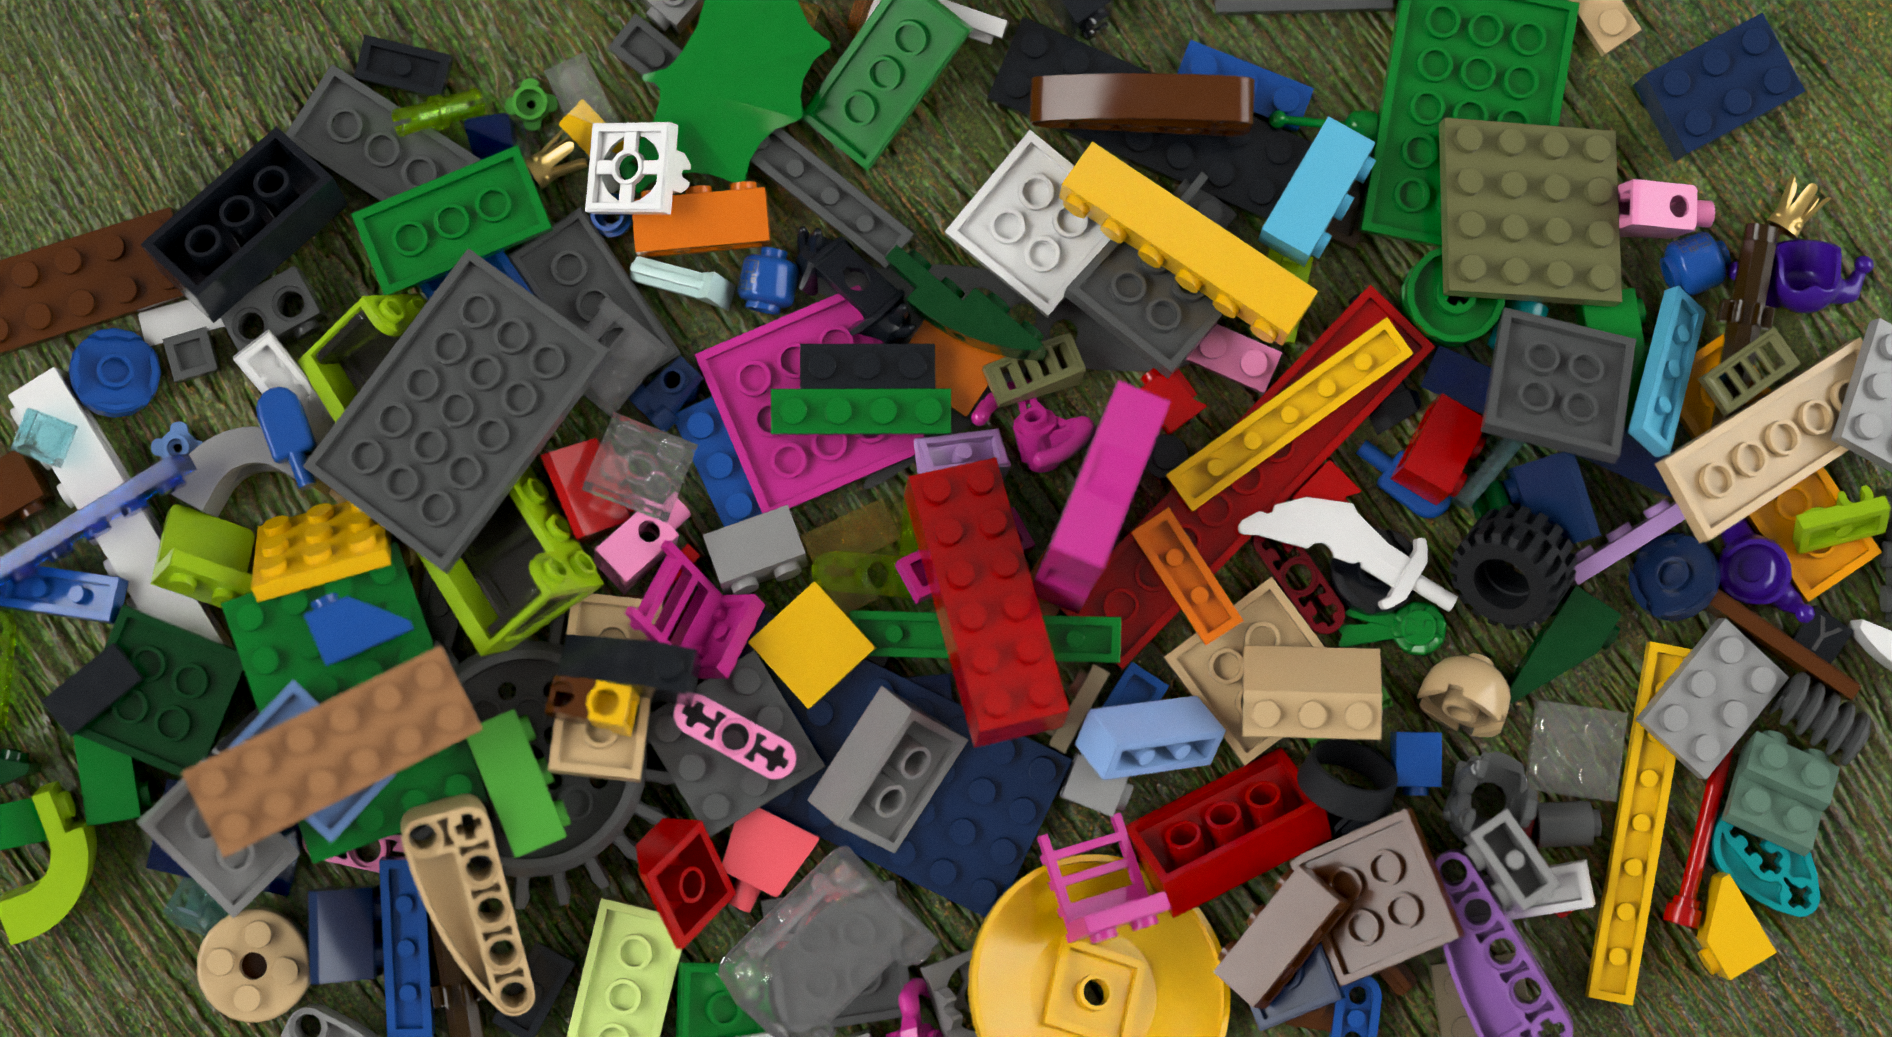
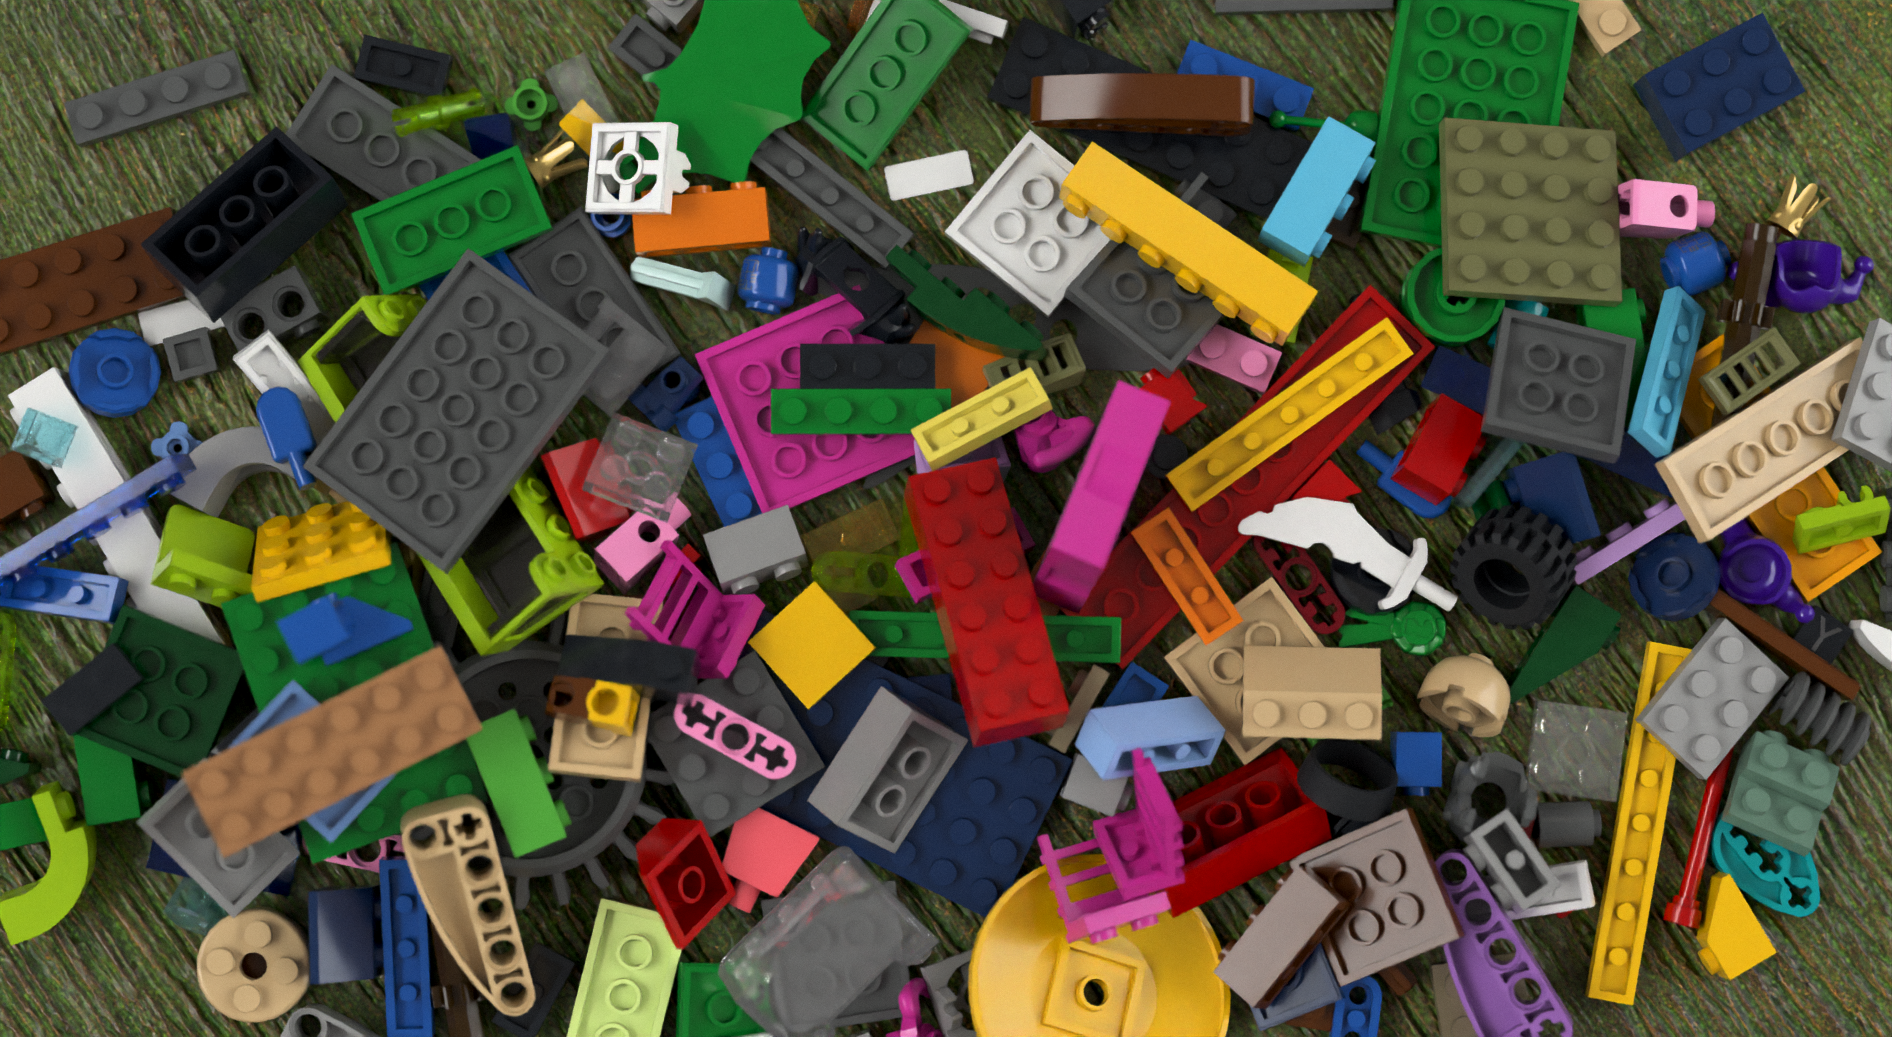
none -> dark grey plate [64,50,250,148]
none -> blue brick [277,596,355,665]
none -> white sticker [884,150,974,201]
none -> light yellow plate [911,367,1053,471]
none -> dark pink plate [1093,747,1185,900]

